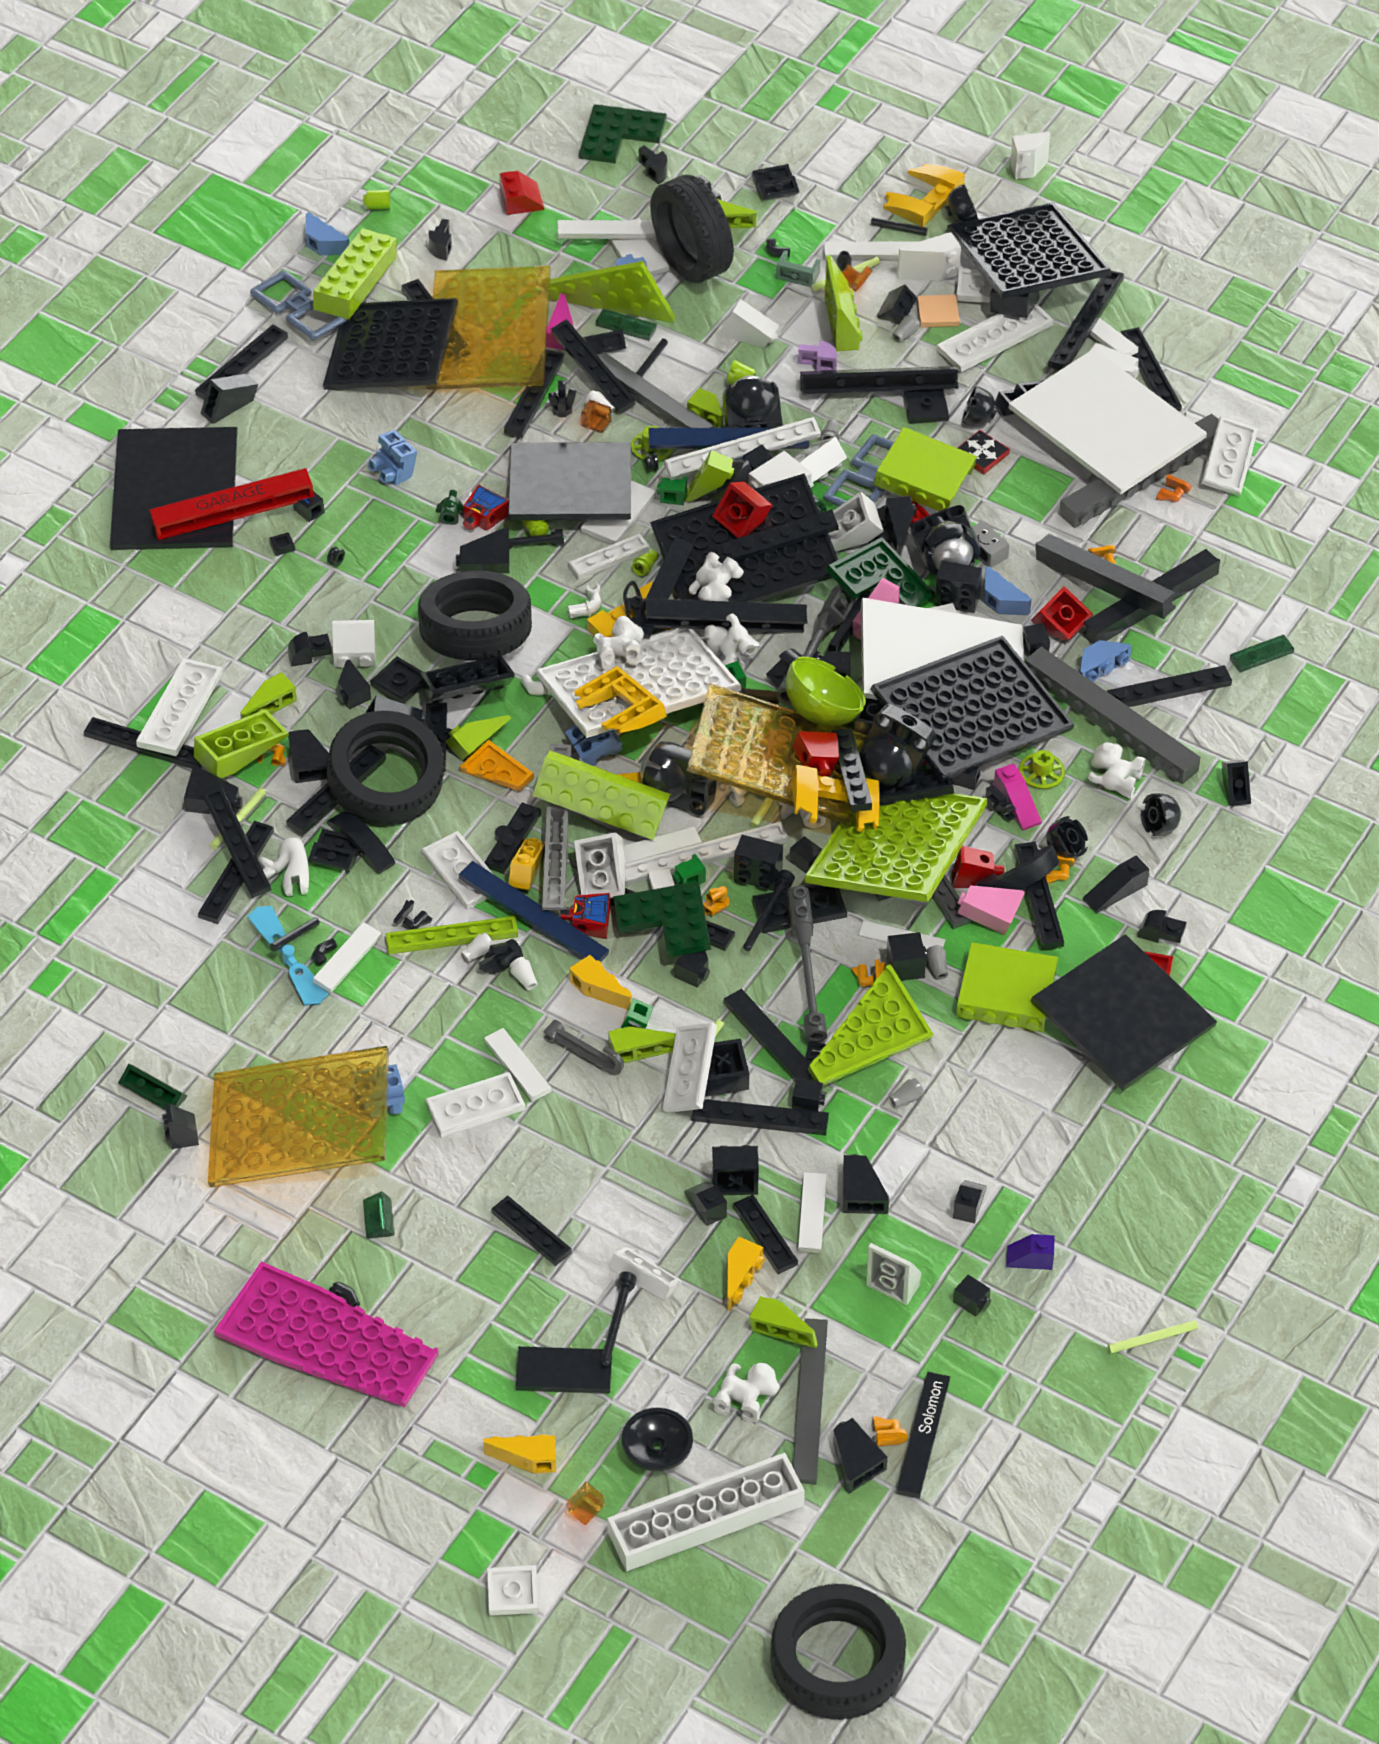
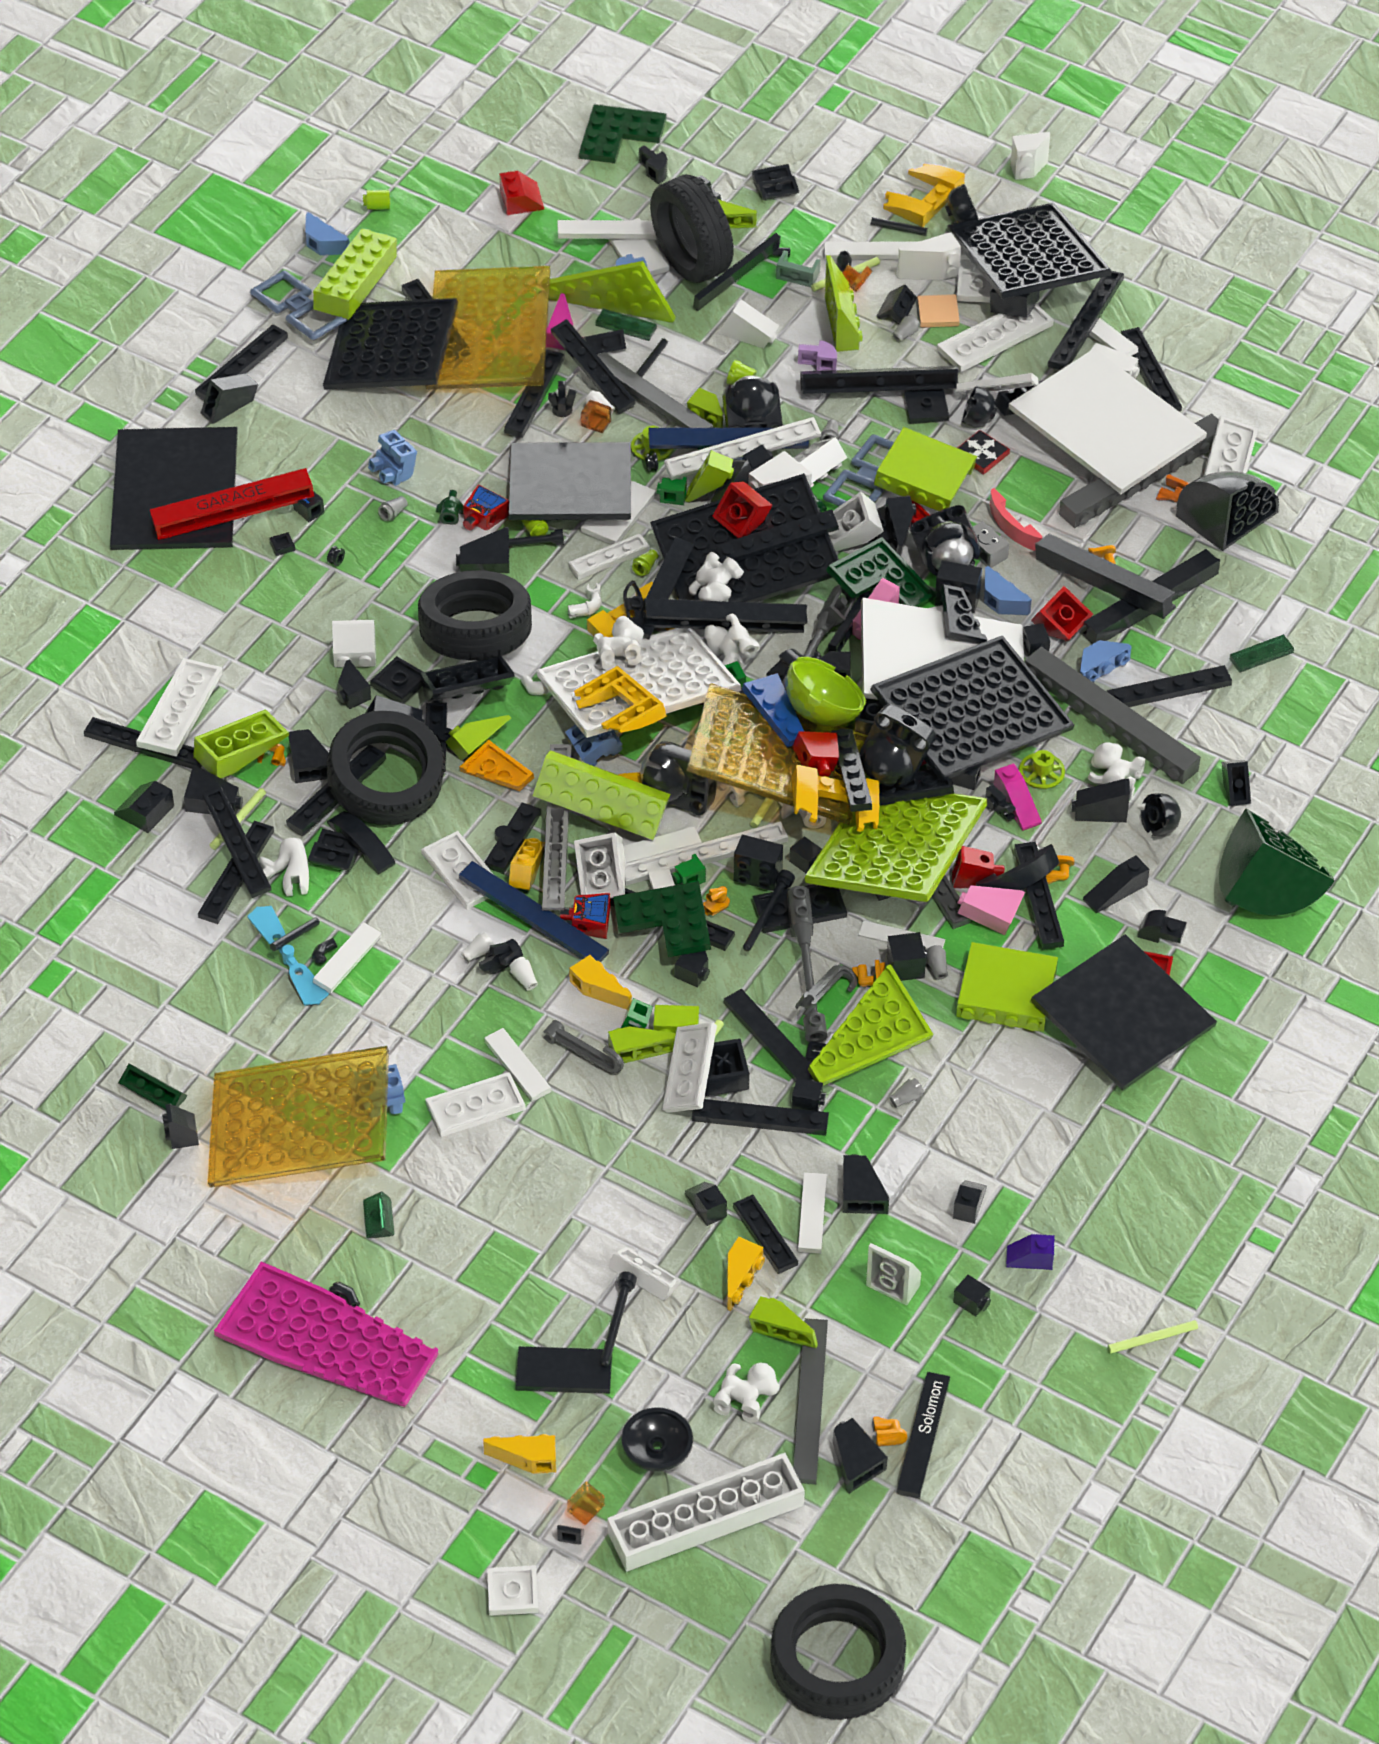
lime slope [240,672,297,719] -> none
black brick [288,632,332,667] -> none
lime tile [385,916,518,955] -> none
black piece [393,899,433,930] -> none
black brick [429,219,452,261] -> none
black tile [491,1195,572,1266] -> none
black brick [712,1145,759,1195] -> none
black cylinder [1046,816,1088,859] -> none
none -> black slope [114,781,174,833]
none -> light grey cone [378,496,408,521]
none -> black slope [557,1525,584,1545]
none -> lime brick [654,1005,699,1033]
none -> black tile [693,233,781,311]
none -> blue wing [742,673,804,747]
none -> dark grey piece [795,965,857,1015]
none -> black wing [941,584,988,644]
none -> white tile [957,373,1038,396]
none -> coral slope [990,488,1043,551]
none -> black slope [1071,778,1130,823]
none -> black brick [1176,471,1279,551]
none -> dark green brick [1219,809,1335,915]

